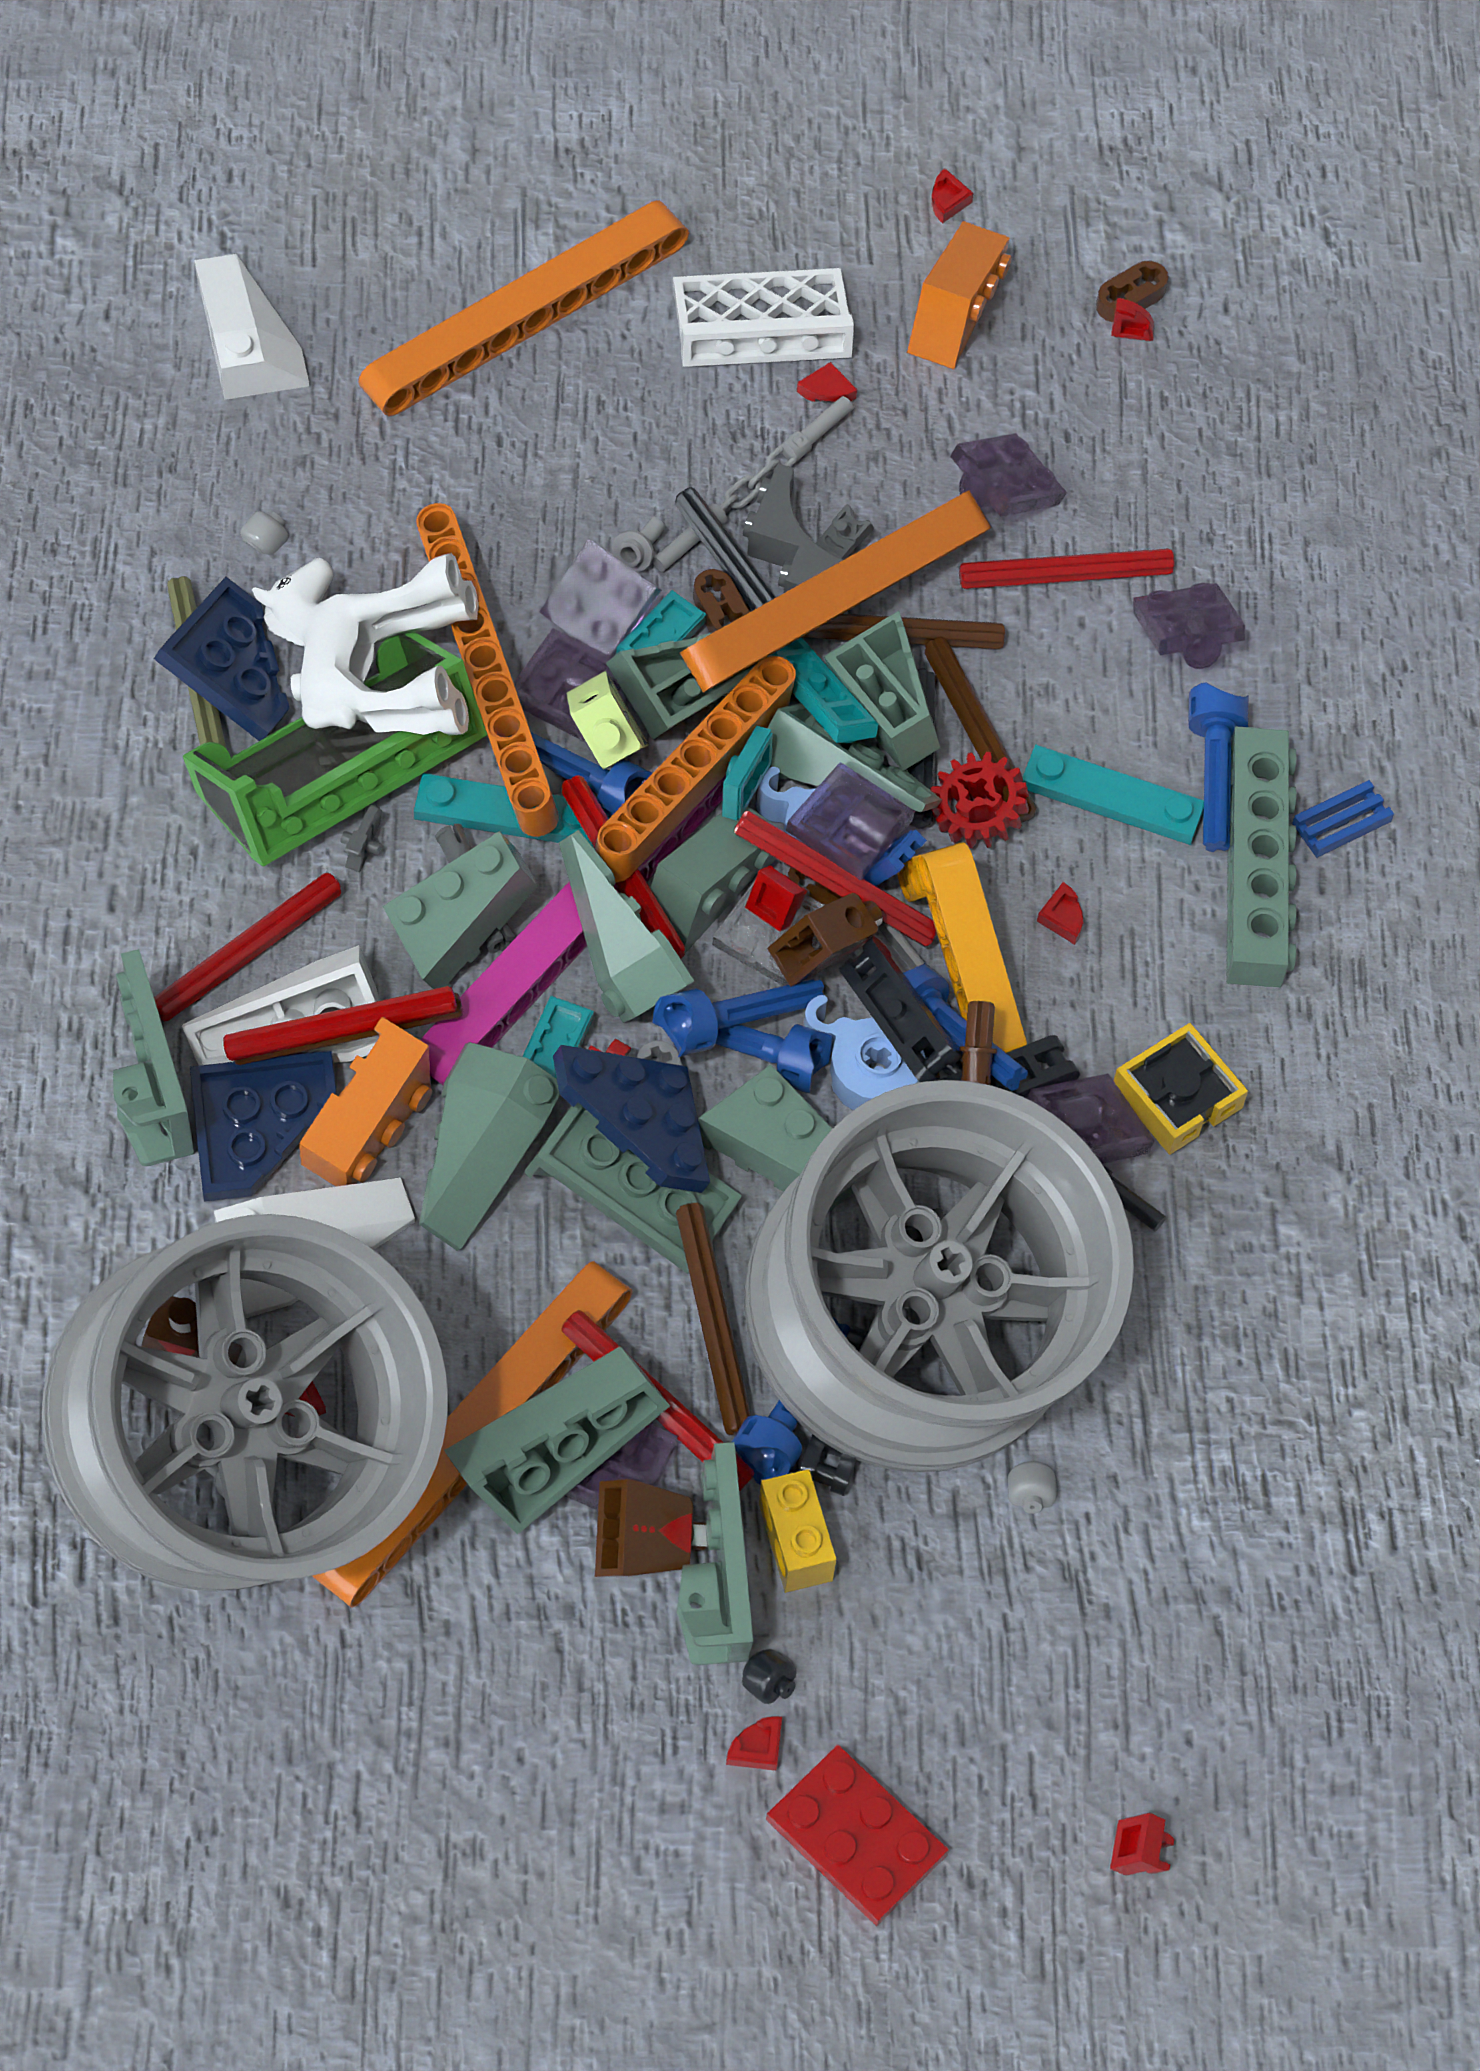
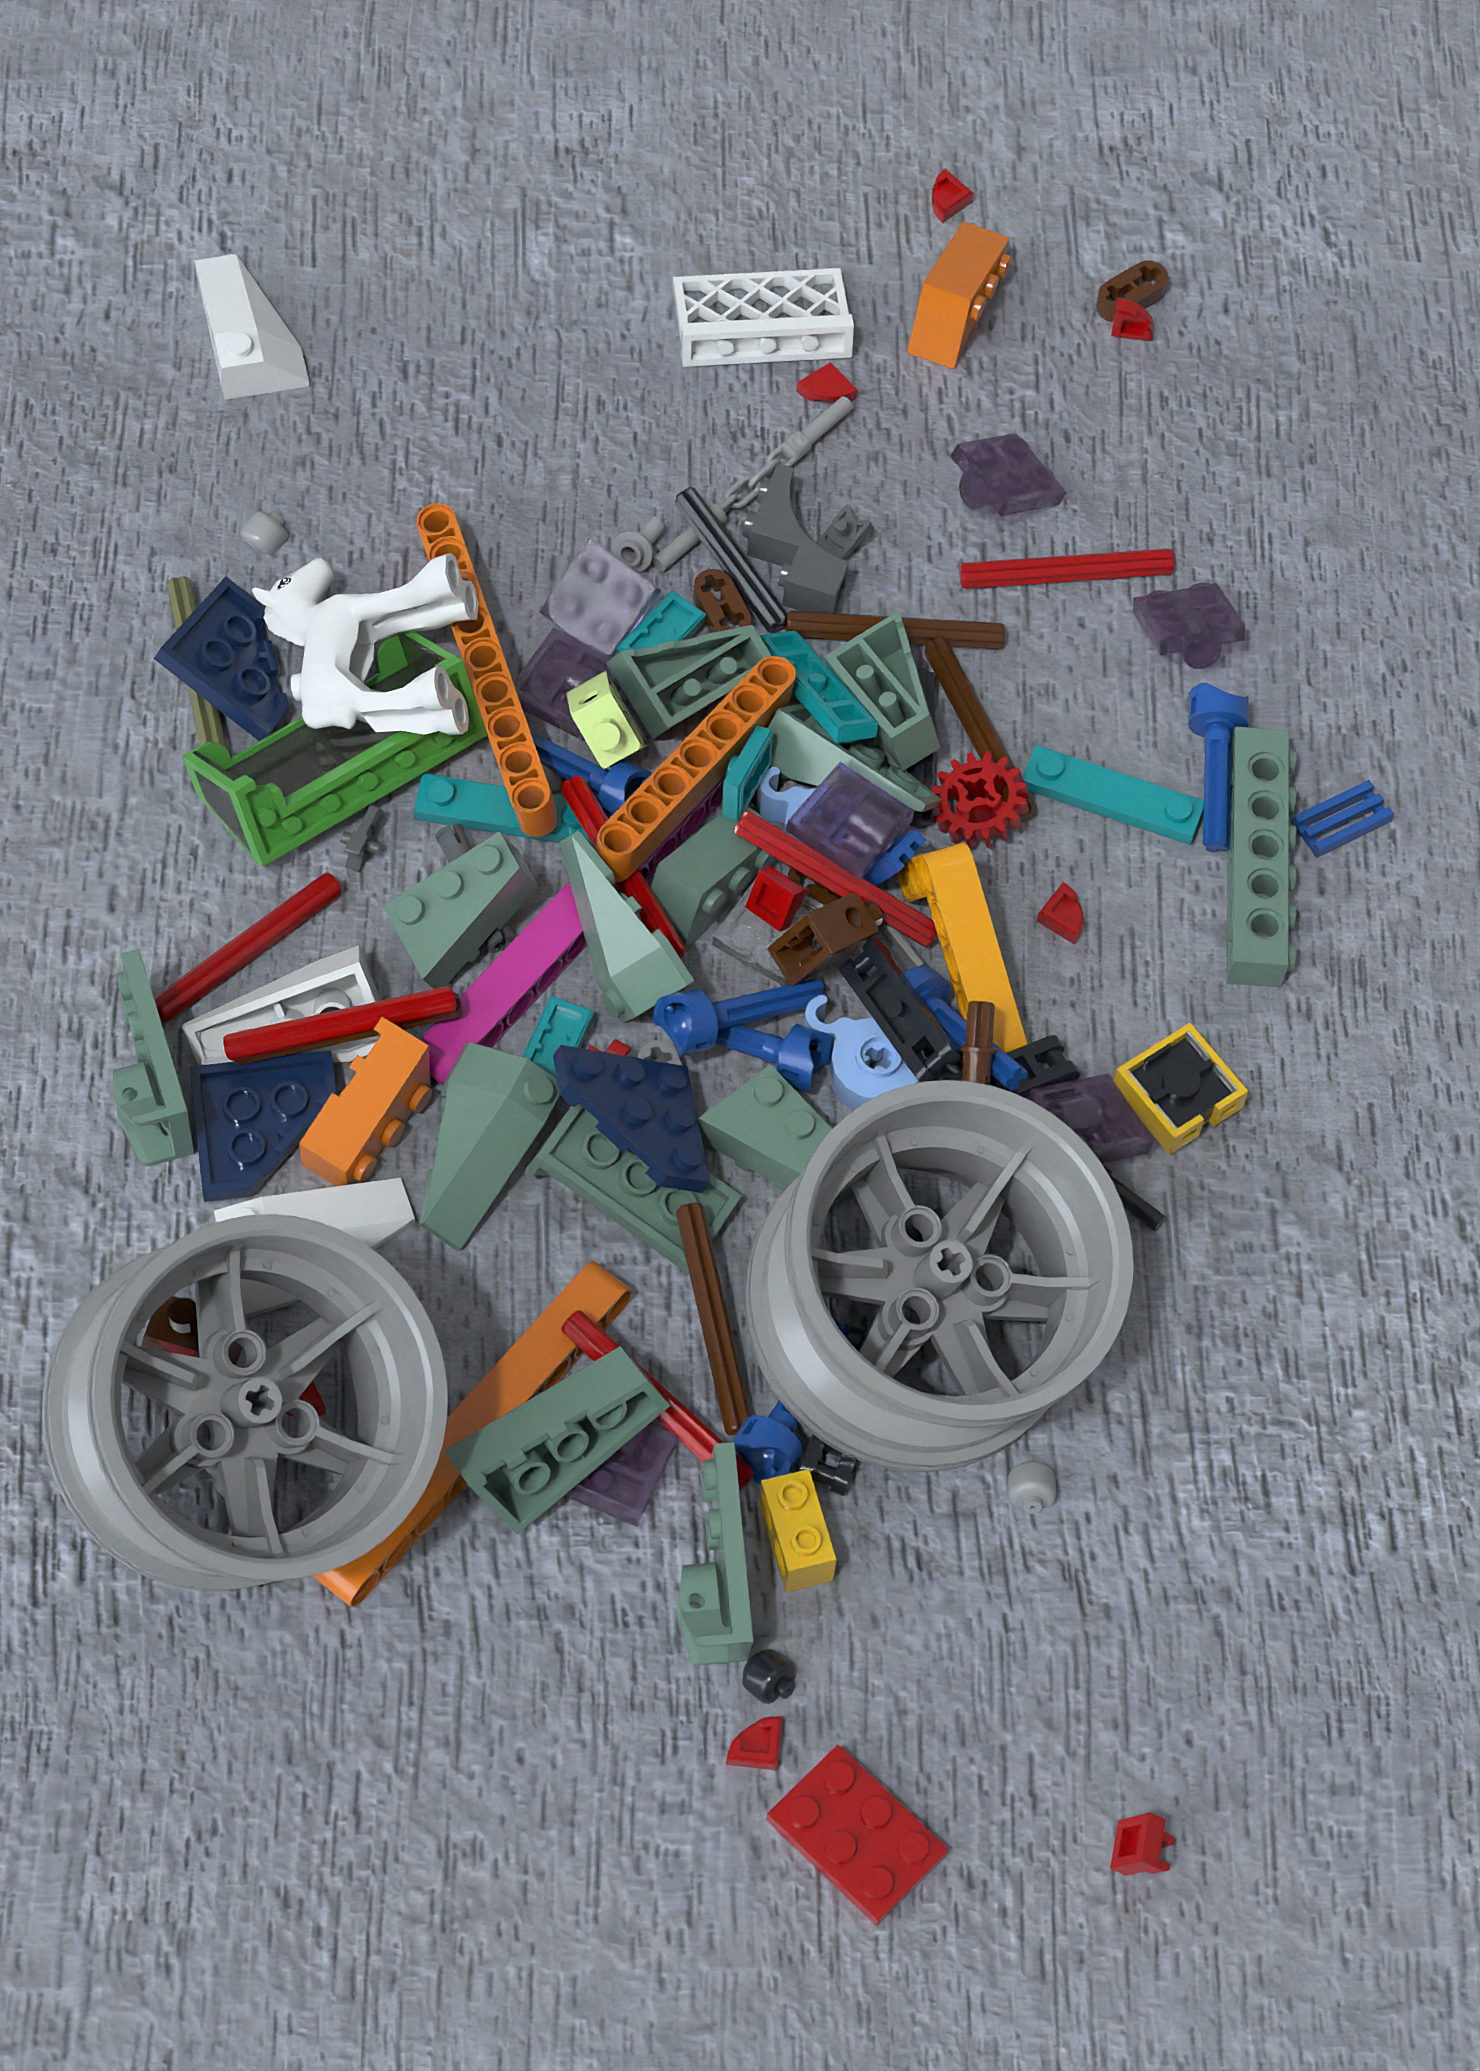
orange beam [358,200,689,416] -> none
reddish brown torso [595,1479,707,1577] -> none
orange beam [680,490,992,693] -> none

